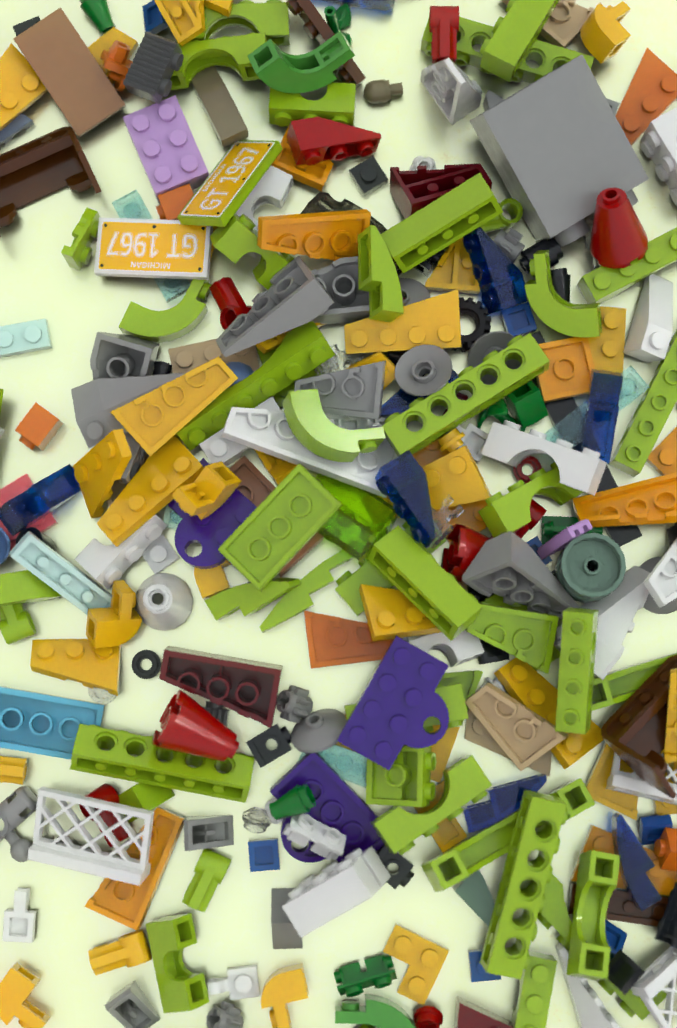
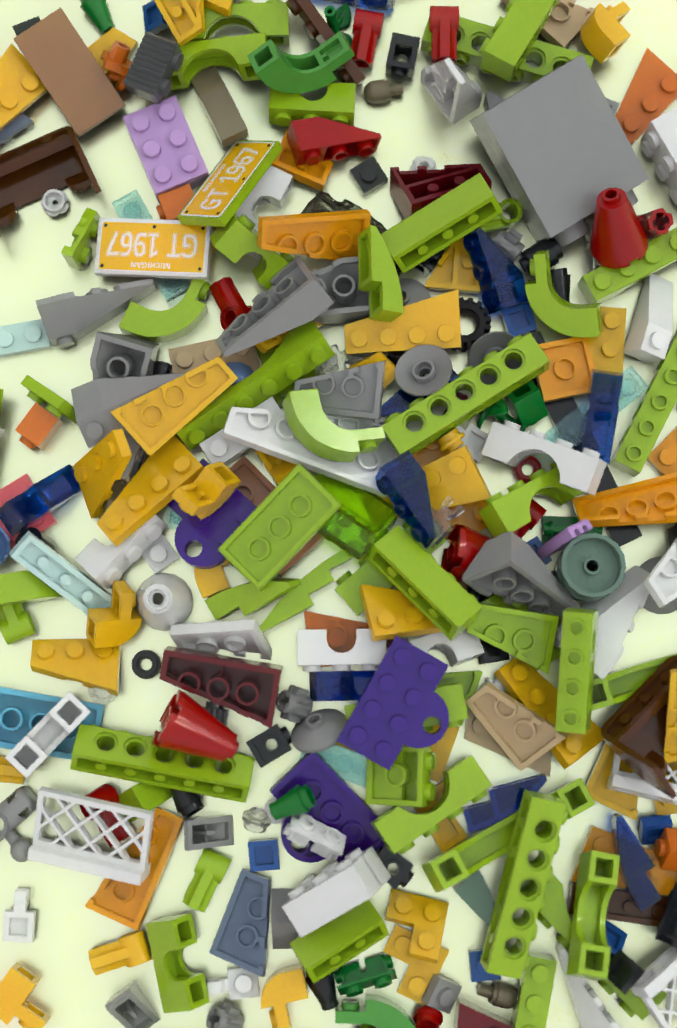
none -> white arch [5,691,91,778]
none -> lime wing [20,375,78,425]
none -> light grey wedge [36,278,157,348]
none -> white plate [41,189,69,217]
none -> white wing [170,618,272,660]
none -> black cone [170,789,205,818]
none -> sand blue wing [209,868,271,977]
none -> lime brick [289,899,389,984]
none -> white arch [297,629,386,671]
none -> black cone [305,971,339,1011]
none -> clear blue slope [309,671,375,701]
none -> red piece [351,8,384,69]
none -> yellow plate [384,889,449,963]
none -> black brick [385,32,420,81]
none -> light grey plate [421,974,462,1014]
none -> dark tan cylinder [477,982,519,1009]
none -> red piece [637,208,674,239]

